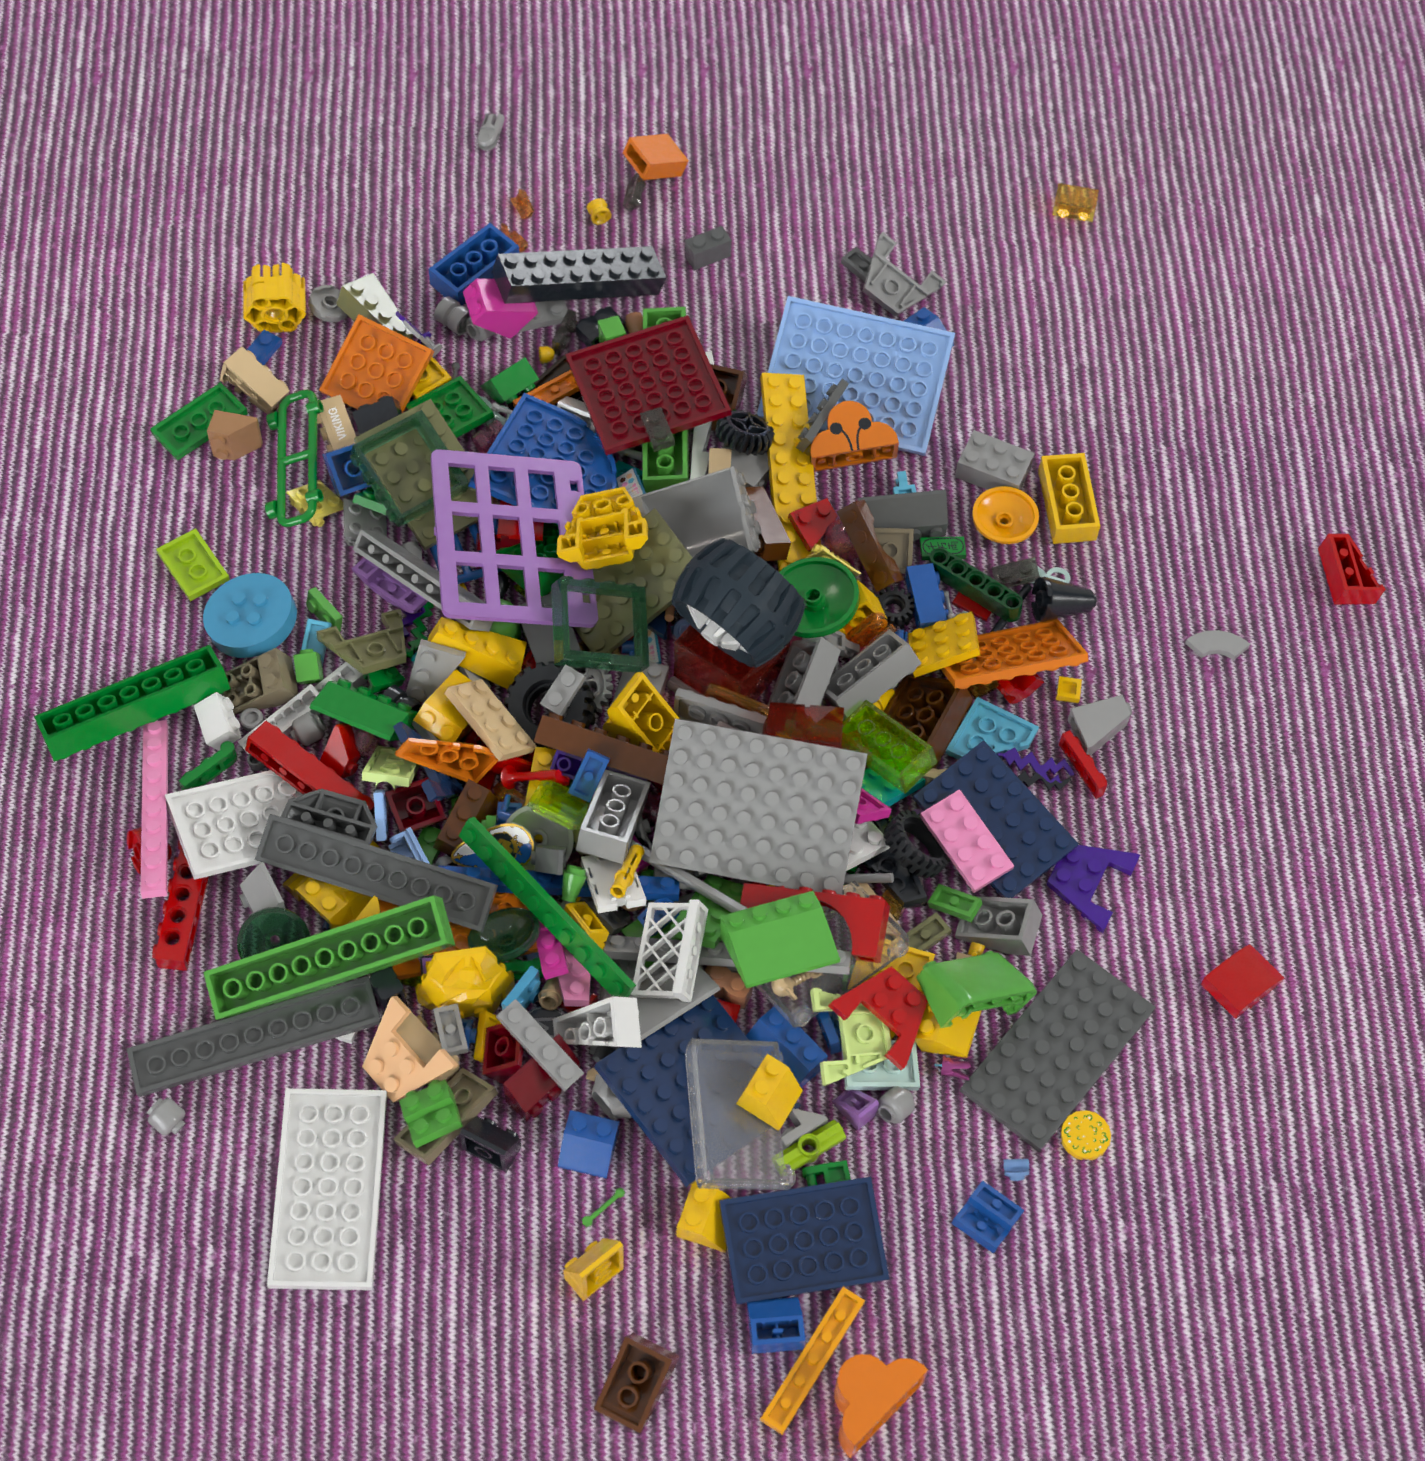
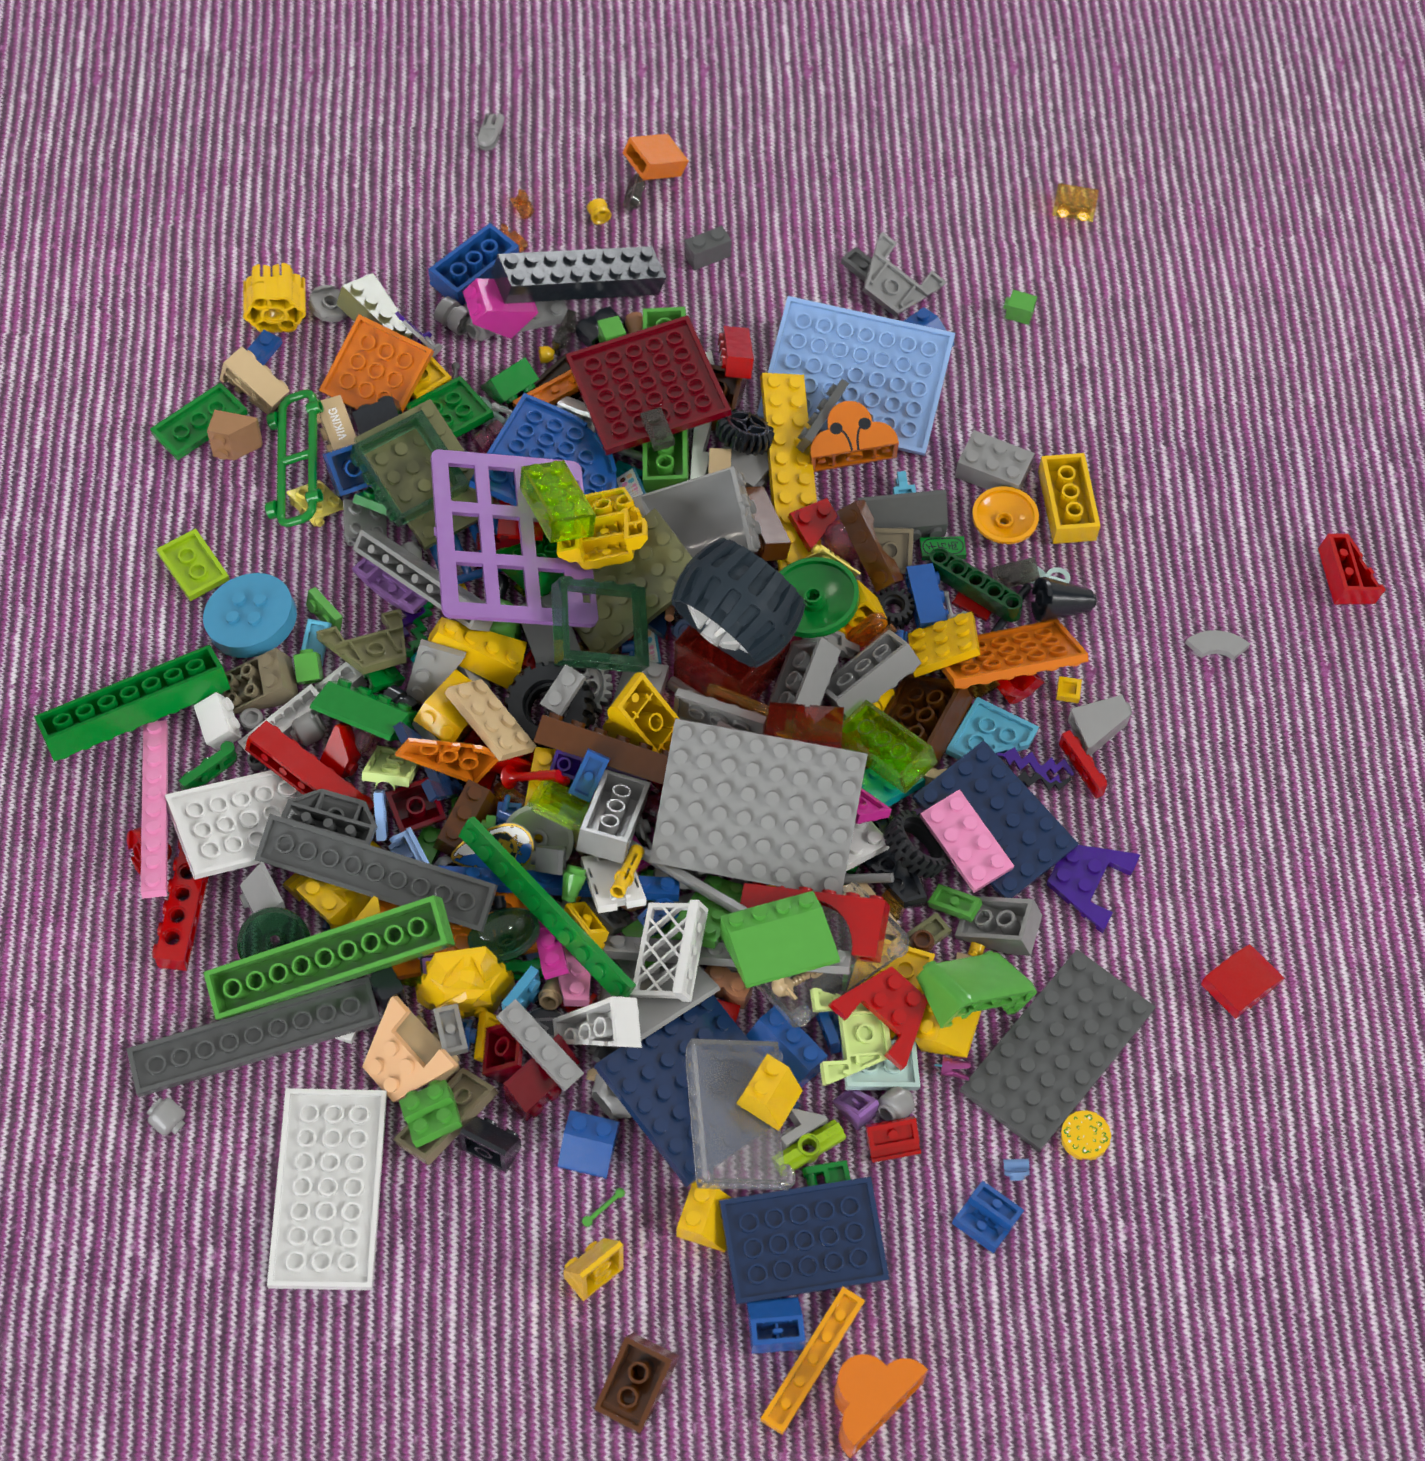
none -> black hand [490,895,506,914]
none -> clear neon green brick [520,460,596,543]
none -> red brick [718,326,754,379]
none -> red plate [865,1116,921,1163]
none -> reddish brown plate [910,930,934,952]
none -> bright green brick [1003,289,1037,325]

